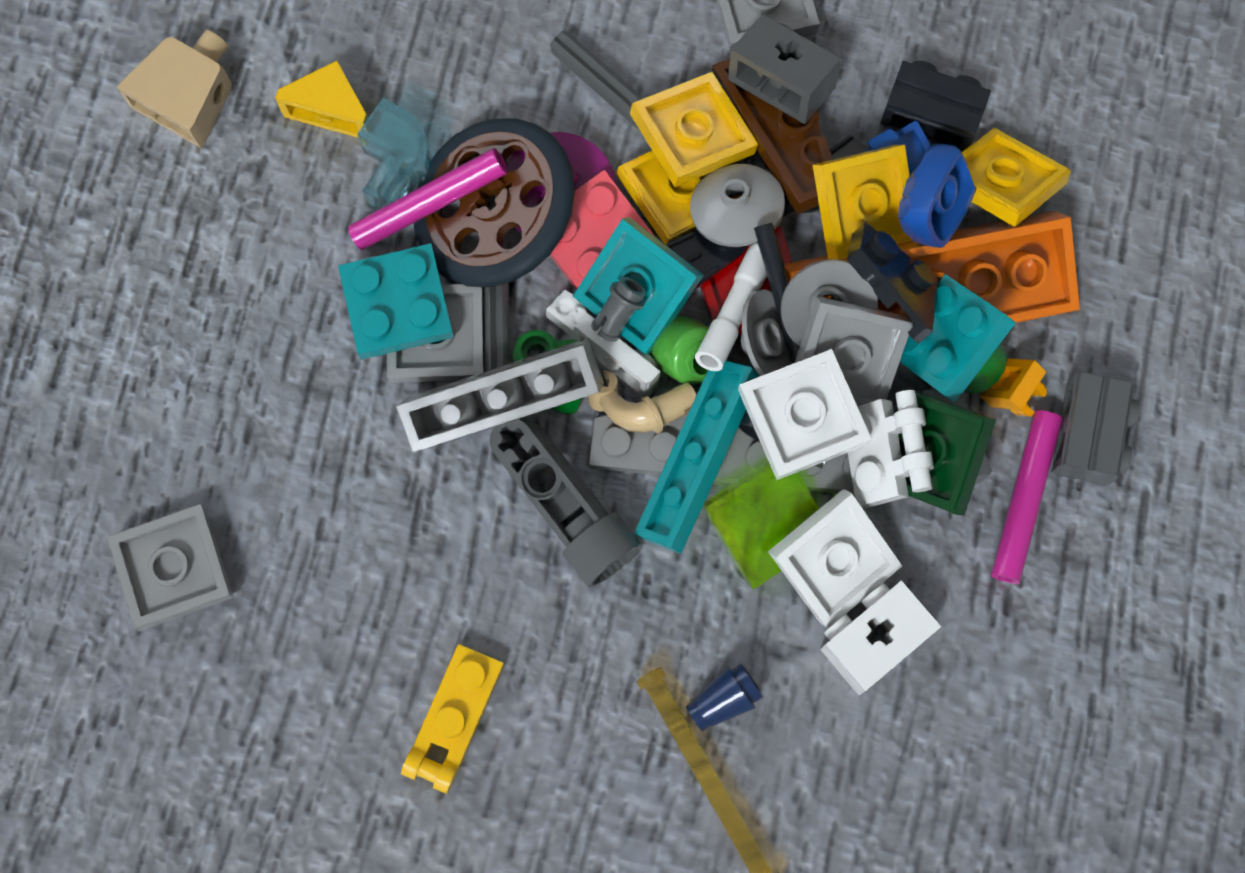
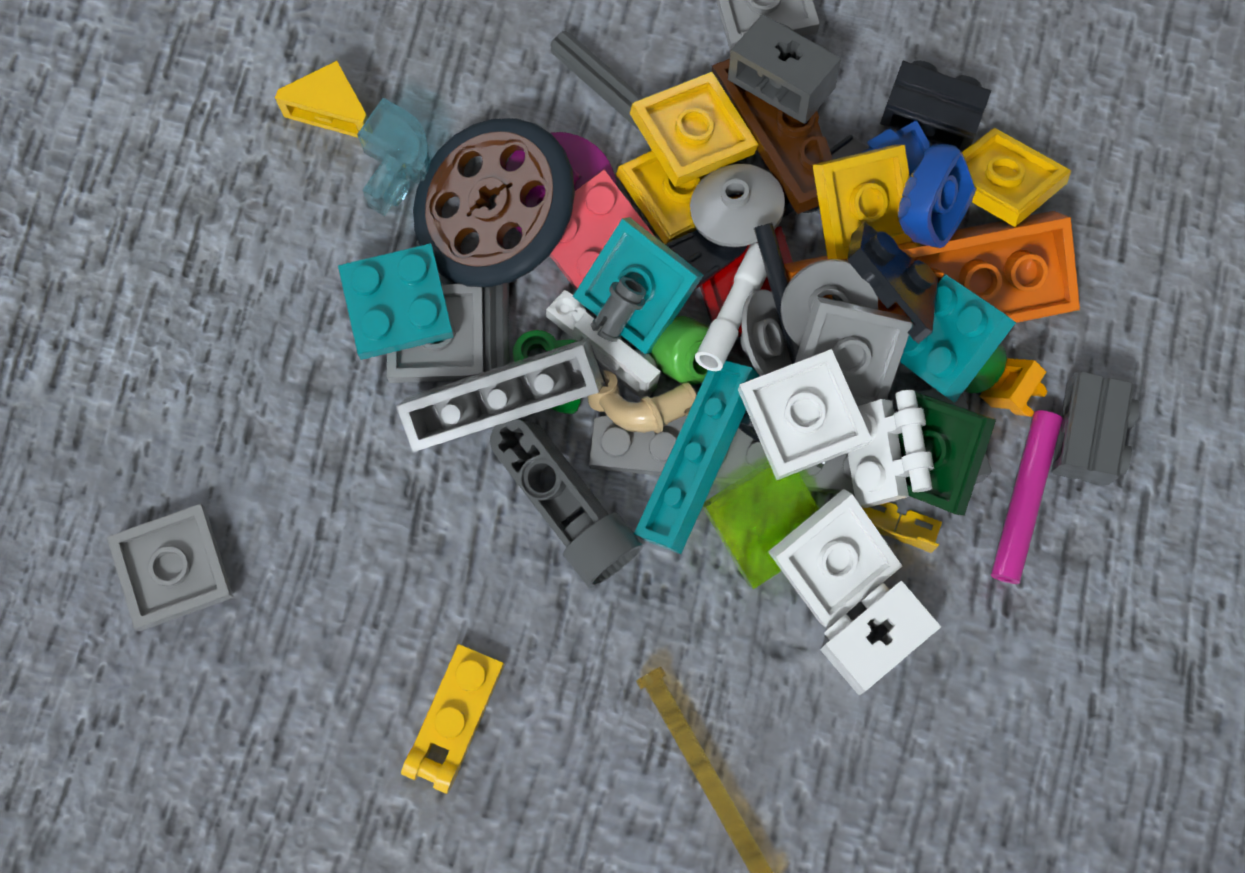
tan torso [117,30,232,148] -> none
dark pink piece [348,148,508,250] -> none
dark blue cone [686,663,764,731] -> none
none -> yellow piece [862,502,942,553]

